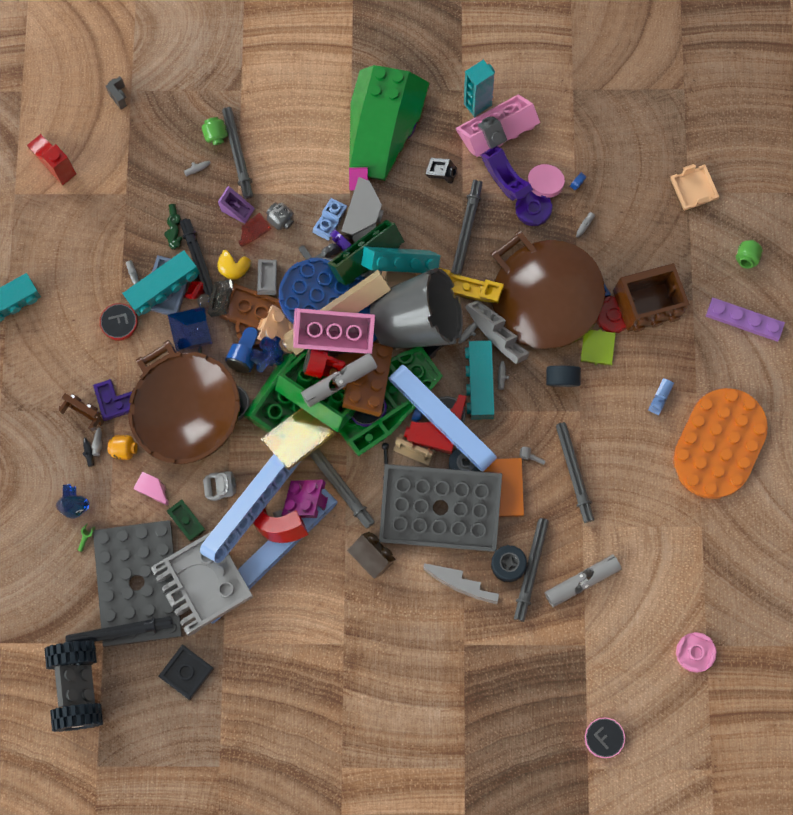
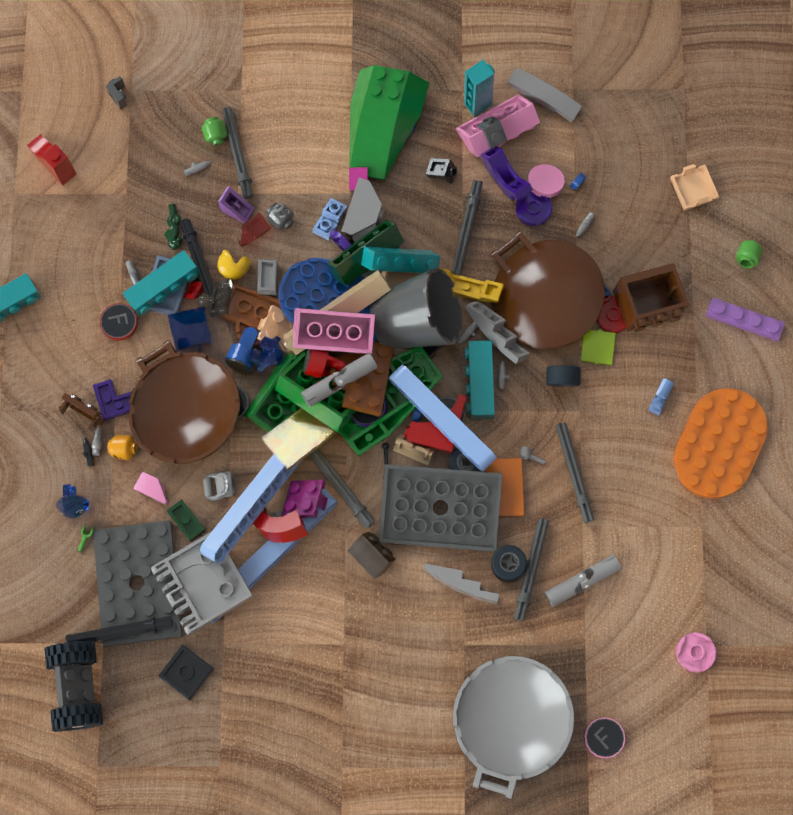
dark grey piece [299,243,340,260] -> none
none -> light grey dish [453,656,574,799]
none -> light grey slope [507,68,582,122]

